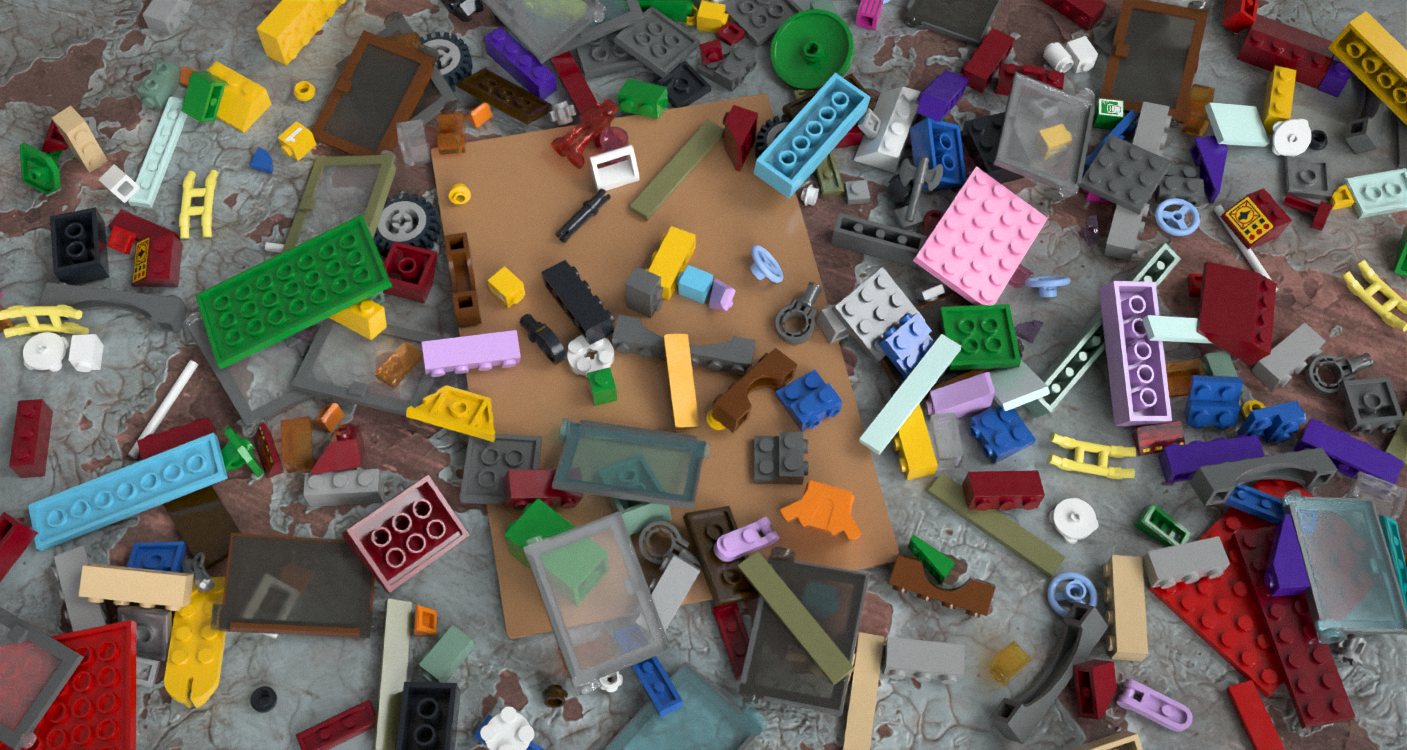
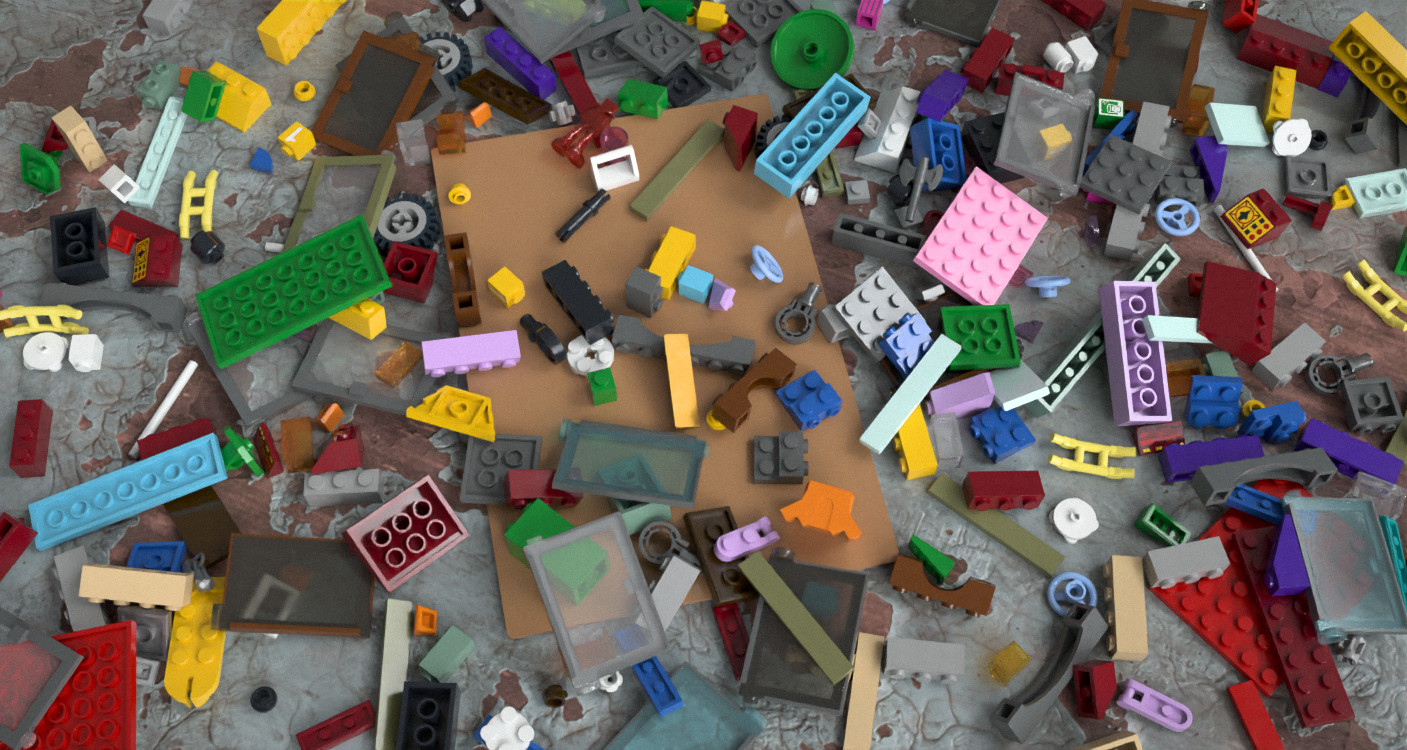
none -> black head [190,230,225,264]

